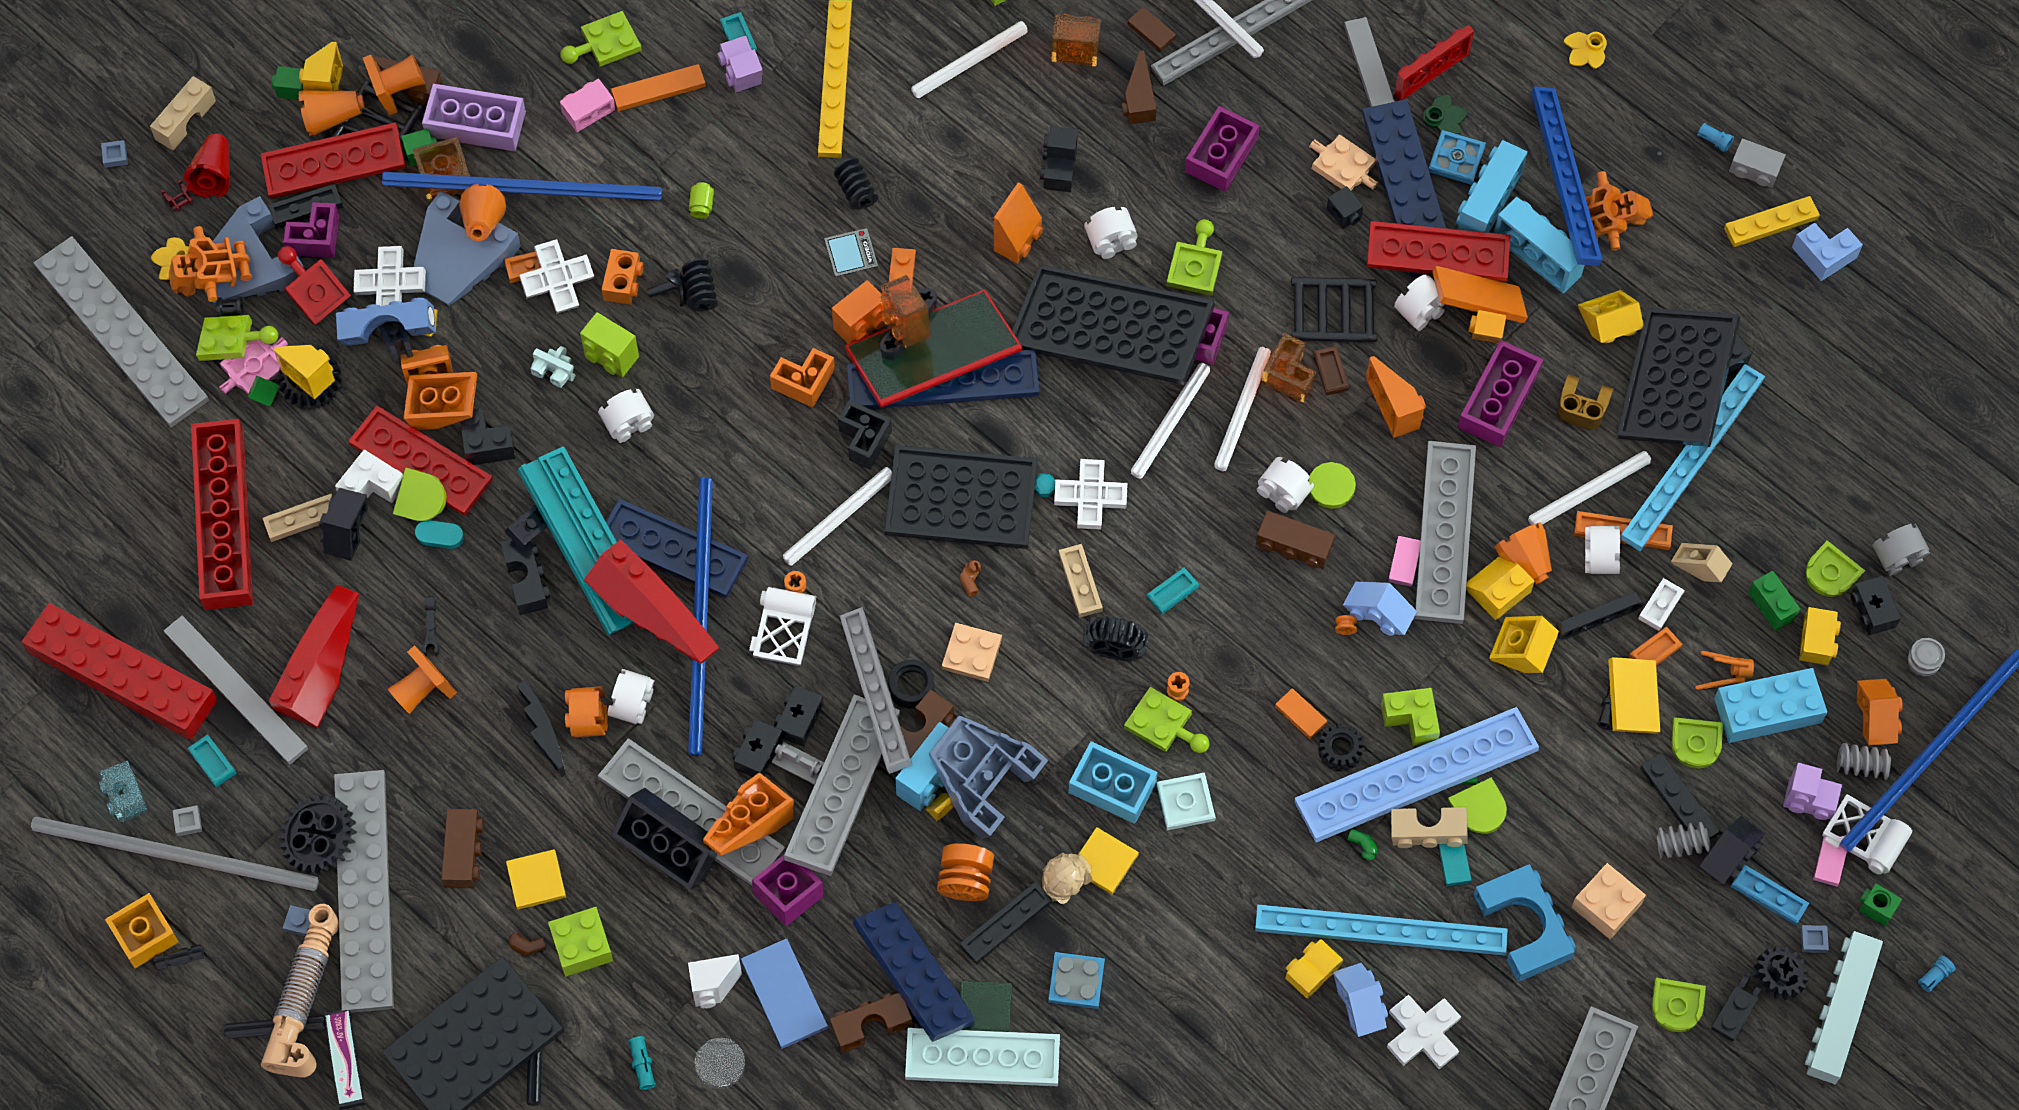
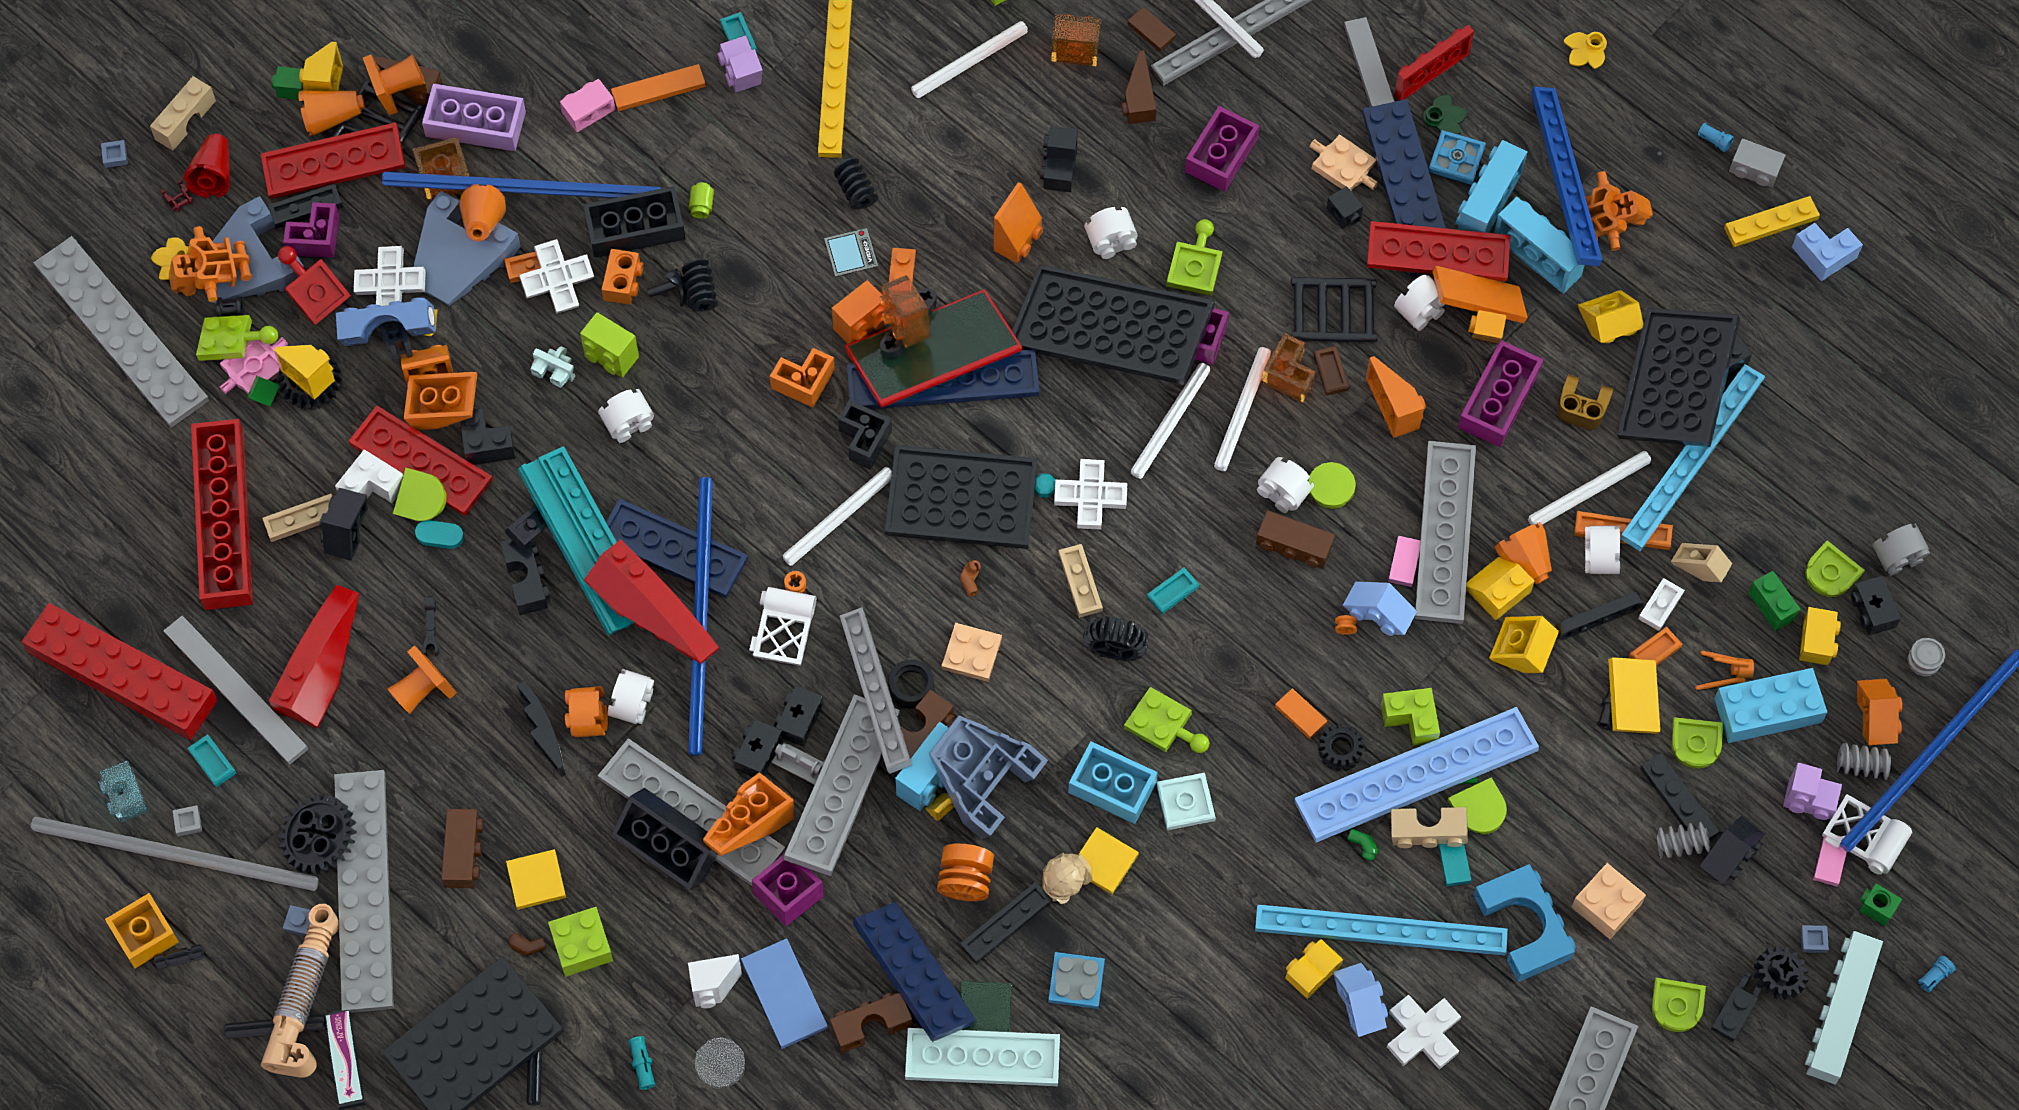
green brick [401,129,439,166] -> none
lime plate [560,11,642,67] -> none
orange bush [1167,672,1190,701] -> none
dark azure tile [1731,864,1809,925] -> none
none -> black brick [583,186,686,258]

